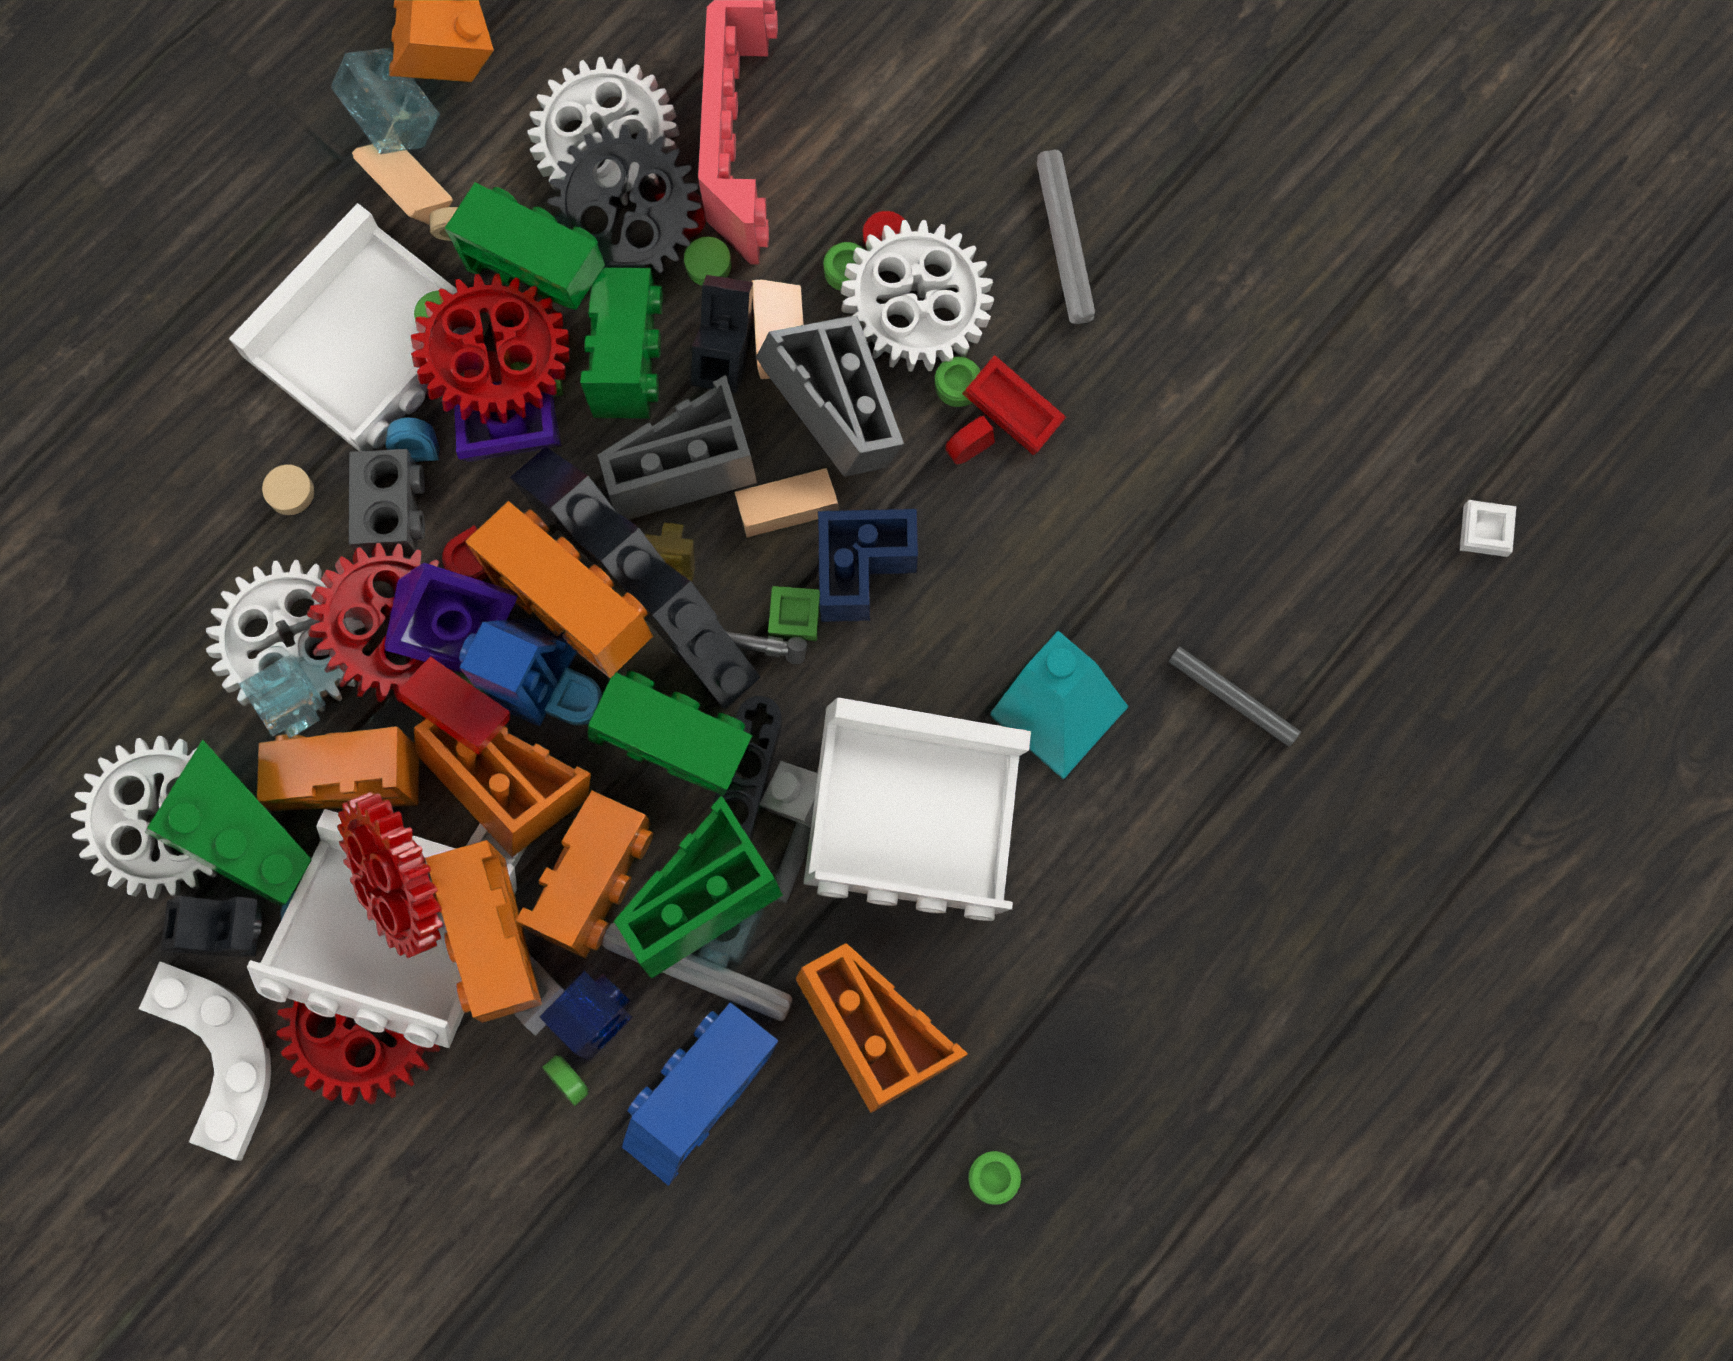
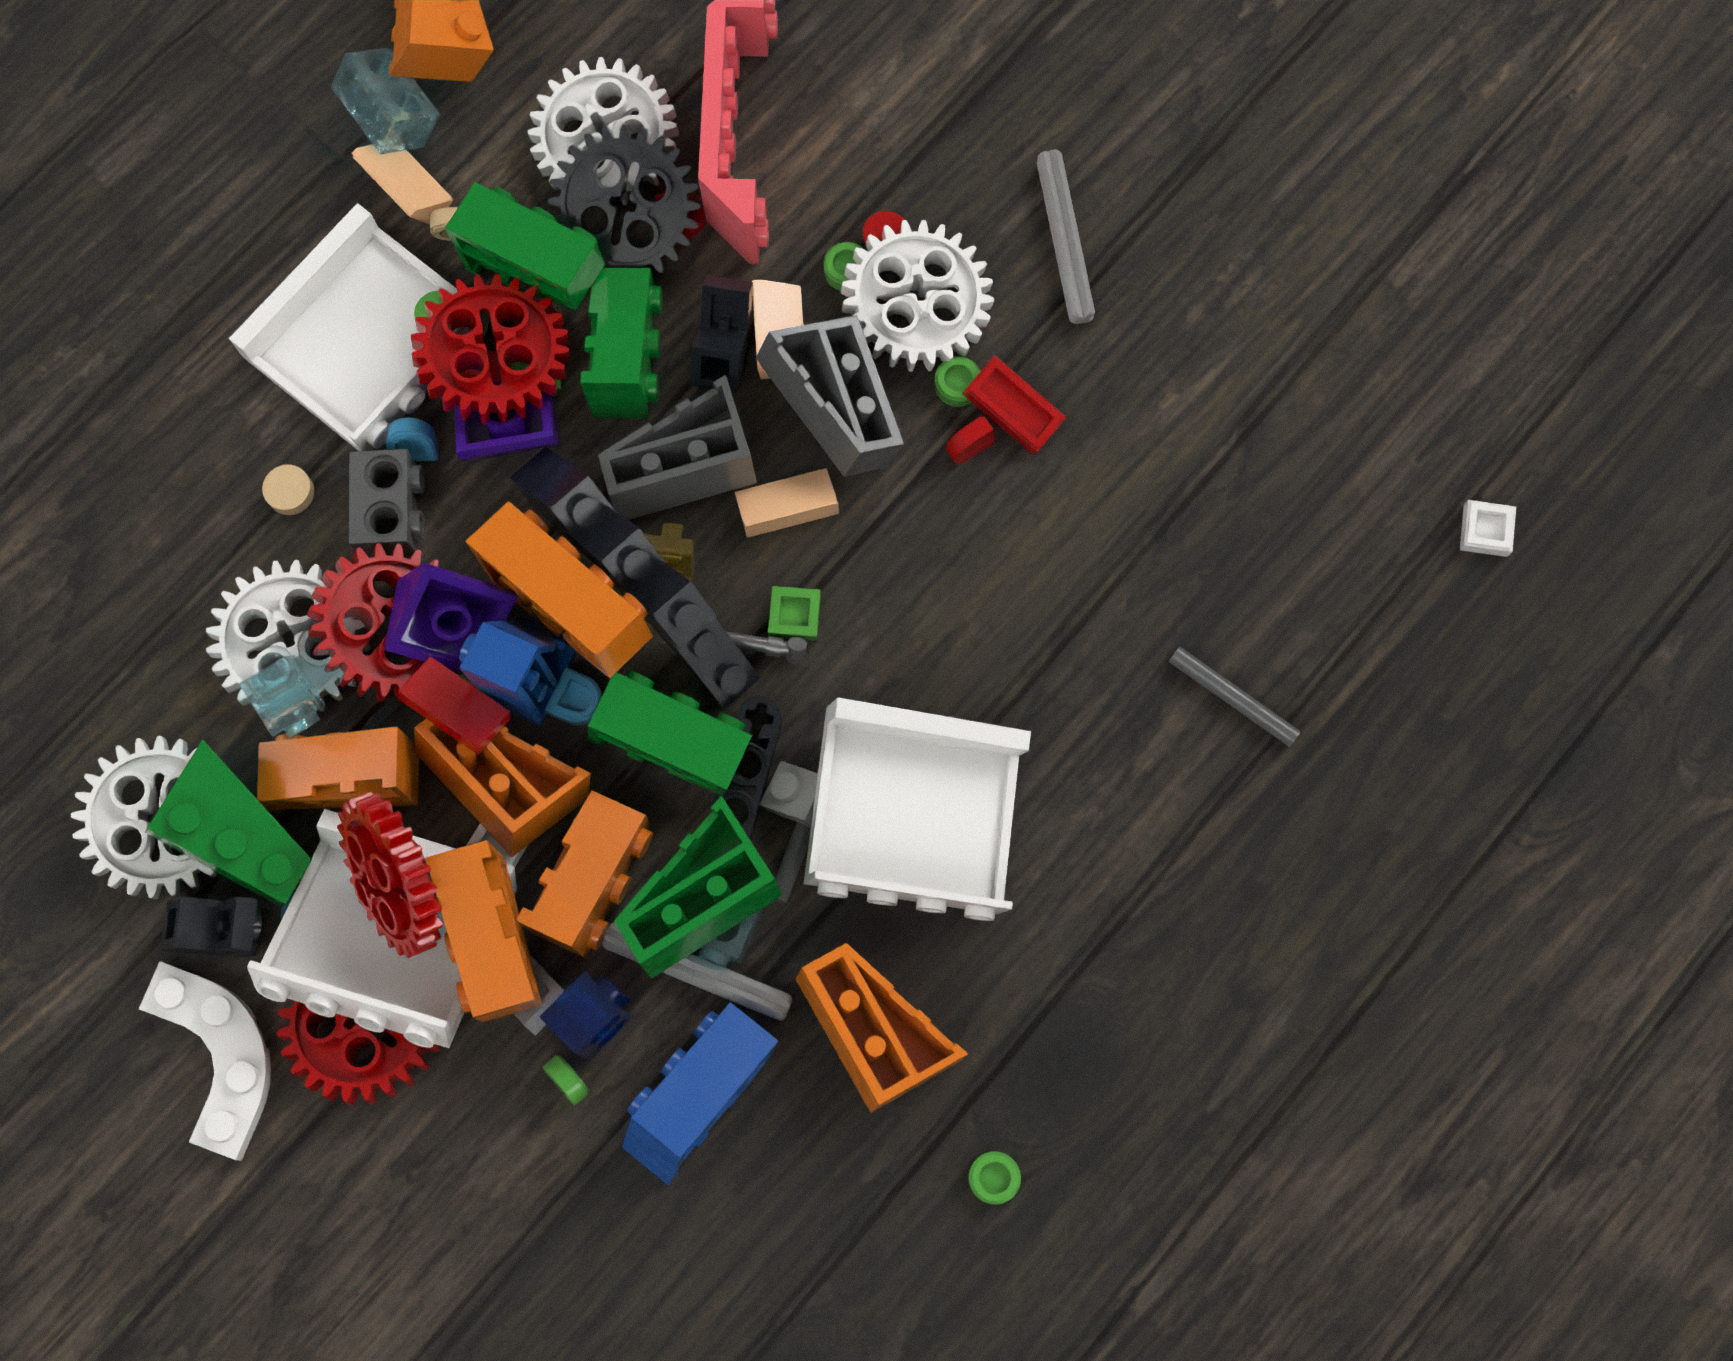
red tile [442,525,488,581] -> none
bright green tile [684,237,732,286] -> none
dark blue brick [818,509,918,622] -> none
teal slope [990,631,1128,780] -> none

